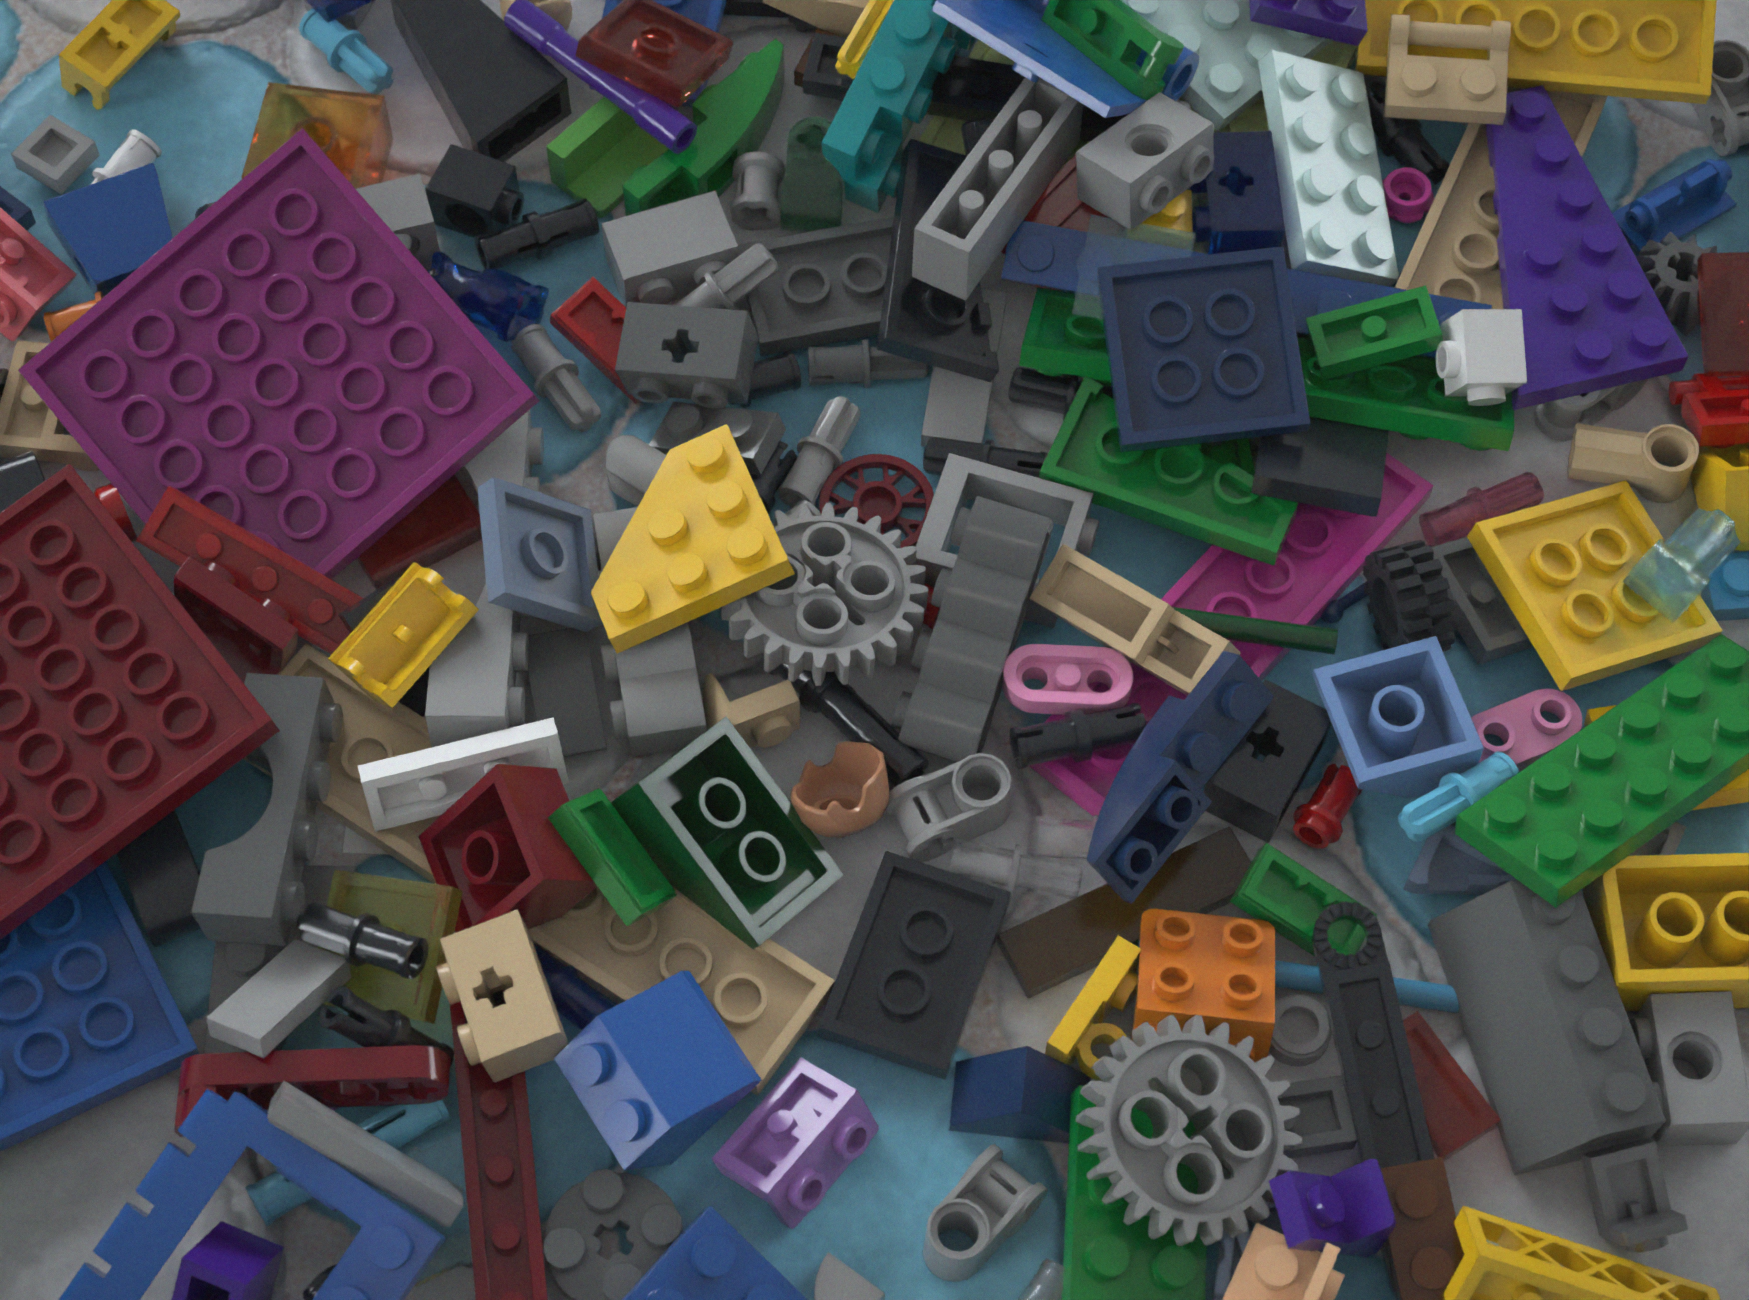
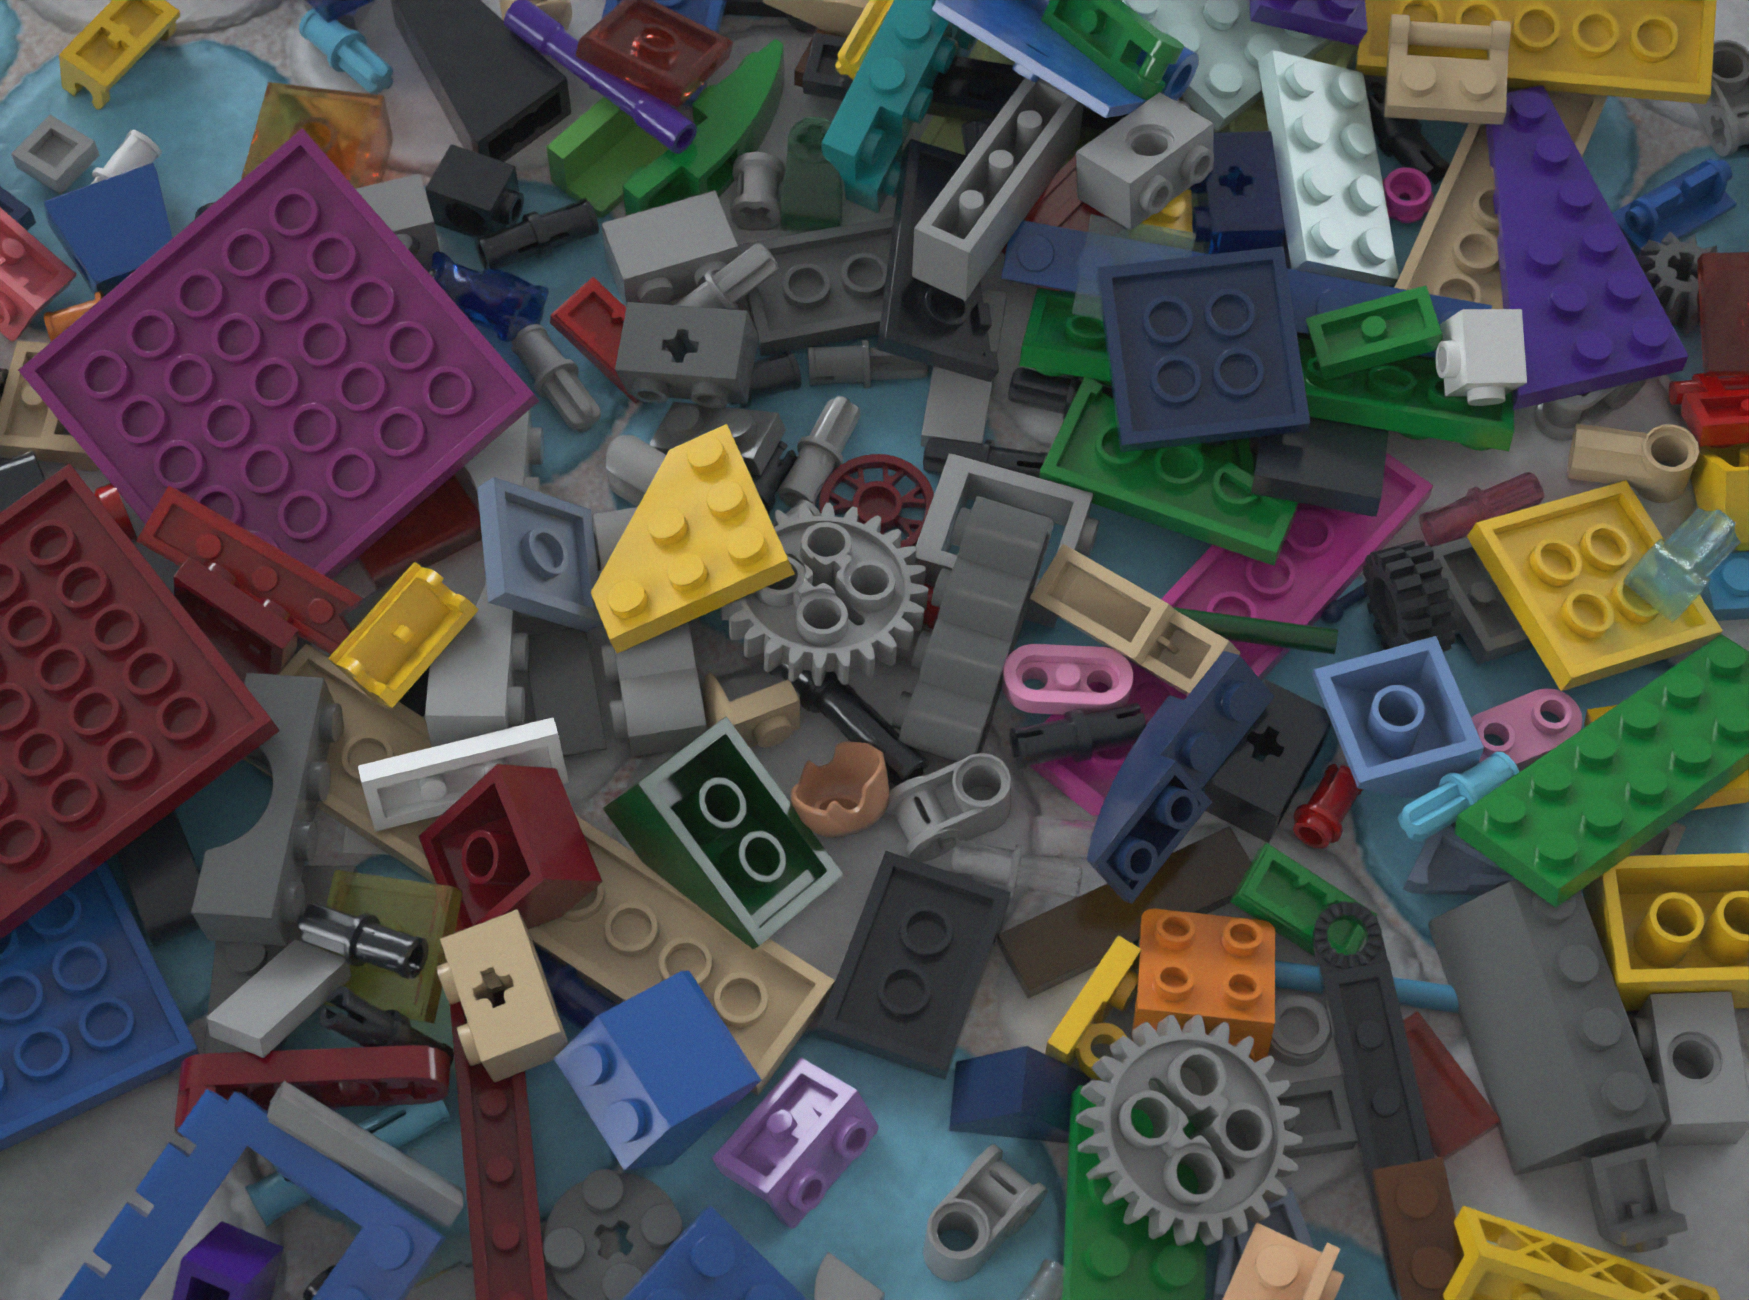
green tile [548,788,677,926] -> none
dark purple slope [1269,1159,1396,1258] -> none

